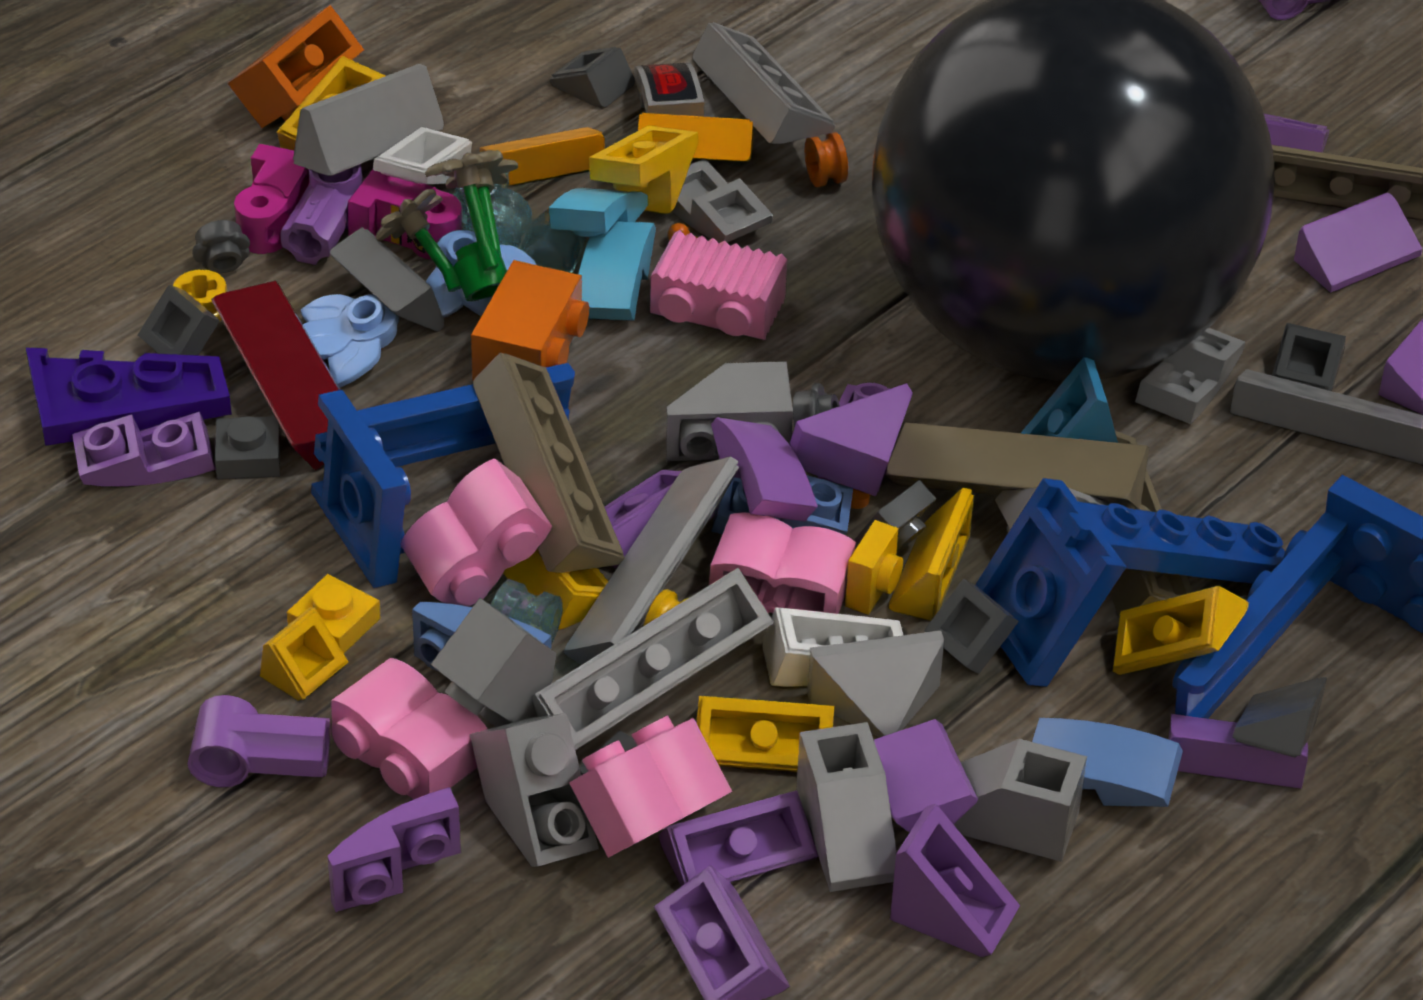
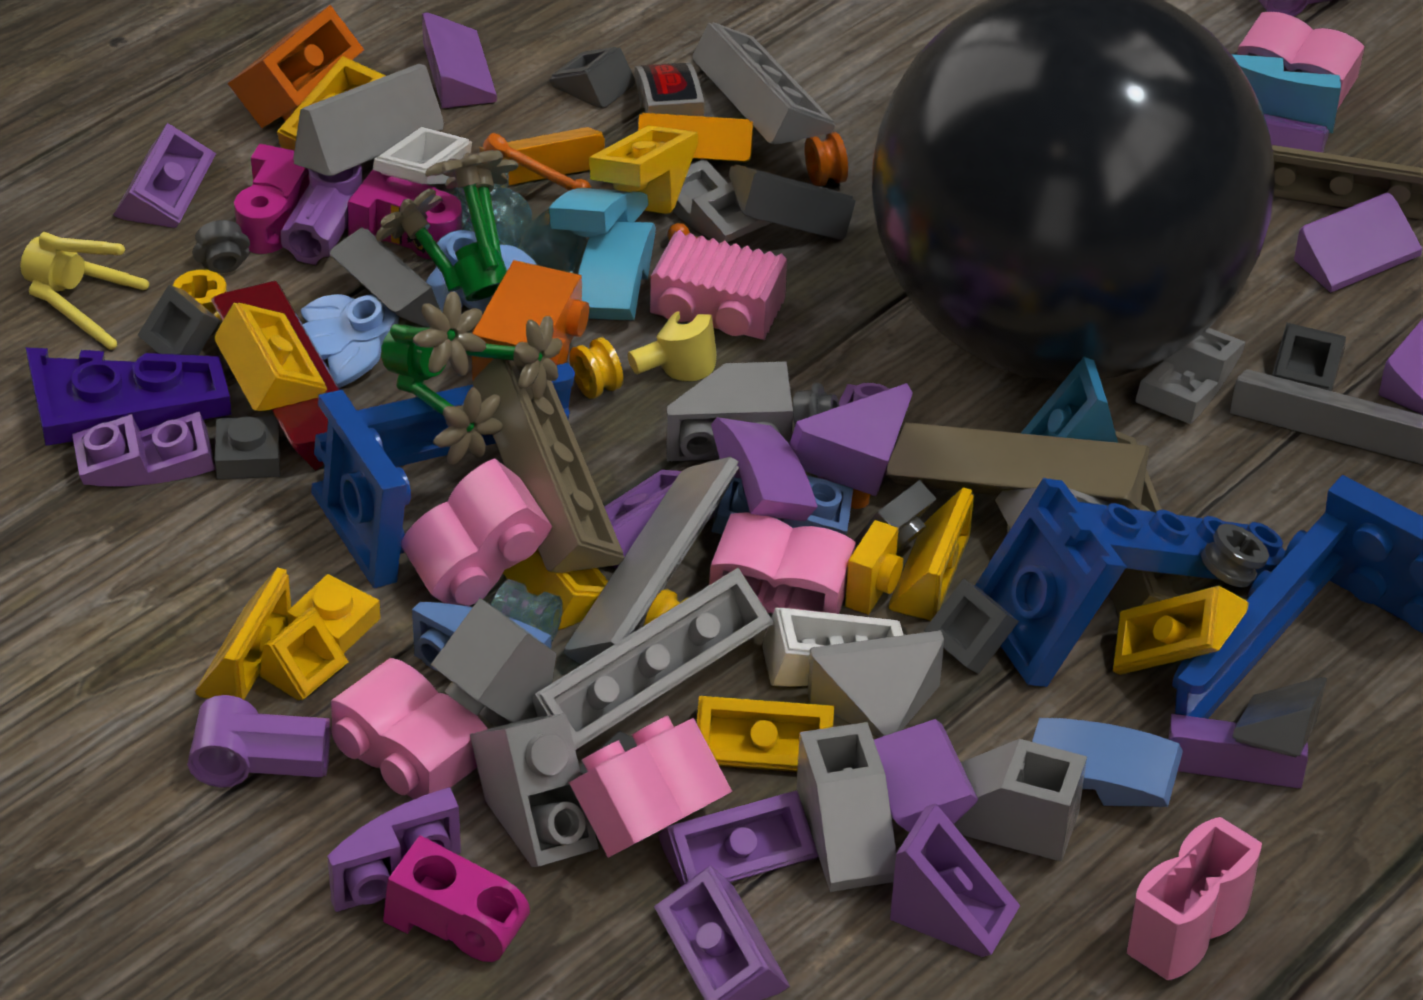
none -> light yellow plant [20,232,149,350]
none -> medium lavender slope [113,123,216,228]
none -> yellow slope [195,567,291,700]
none -> yellow slope [215,303,327,411]
none -> dark tan plant [381,292,563,465]
none -> dark pink leg [383,835,530,962]
none -> medium lavender slope [422,12,497,108]
none -> orange hinge [483,133,591,191]
none -> yellow bush [569,337,623,399]
none -> light yellow piece [628,311,717,381]
none -> dark grey slope [729,164,856,240]
none -> bright pink brick [1127,817,1262,980]
none -> dark grey bush [1201,524,1269,588]
none -> medium azure slope [1231,54,1341,133]
none -> bright pink brick [1237,12,1365,110]

